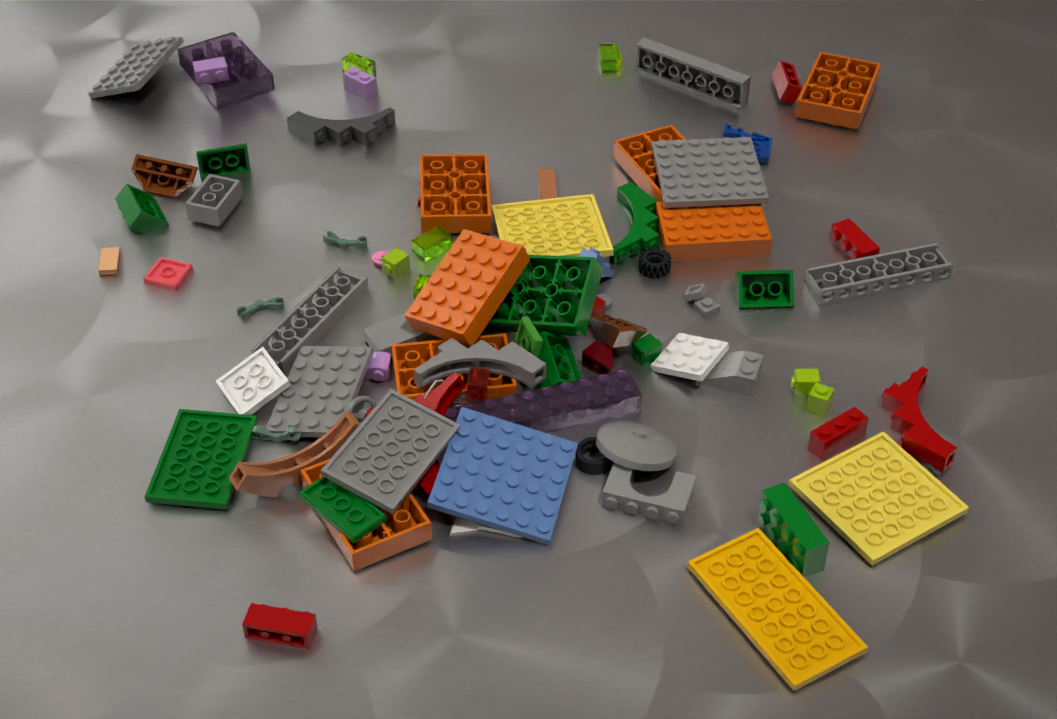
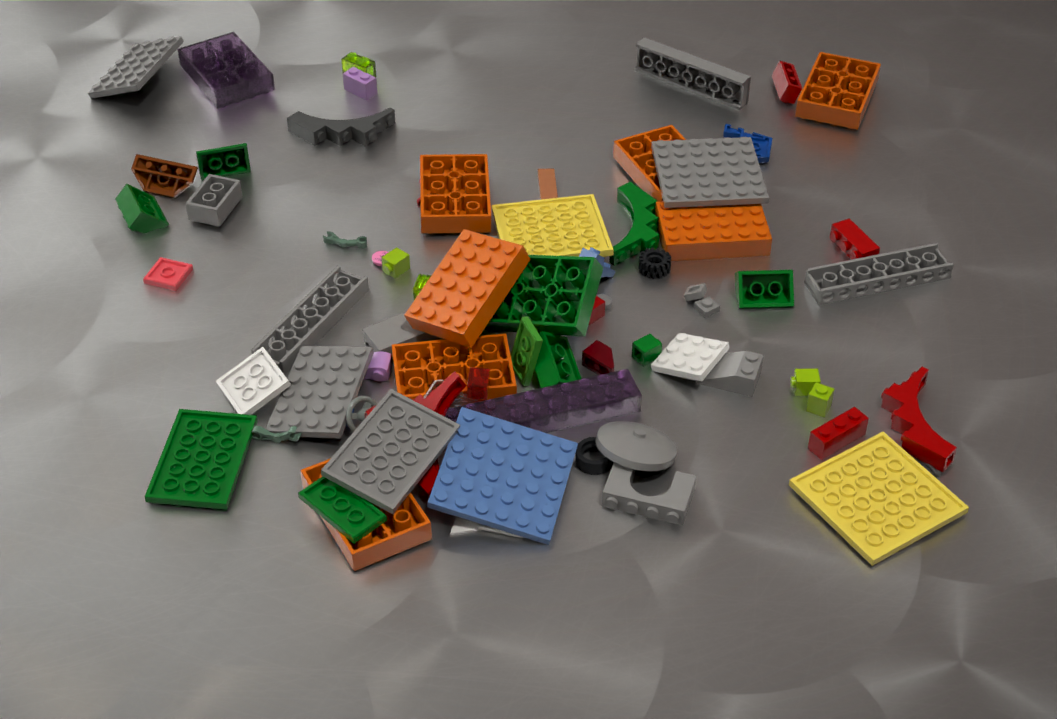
light nougat tile [98,247,121,275] -> none
lavender brick [193,57,229,85] -> none
nougat arch [229,411,360,498] -> none
sand green piece [237,297,284,320] -> none
red brick [242,603,318,649] -> none
clear neon green brick [411,226,453,262] -> none
light grey arch [414,338,546,388] -> none
dark orange wedge [590,314,647,350] -> none
clear neon green brick [598,43,623,74] -> none
yellow plate [687,528,868,691] -> none
green brick [757,482,829,578] -> none

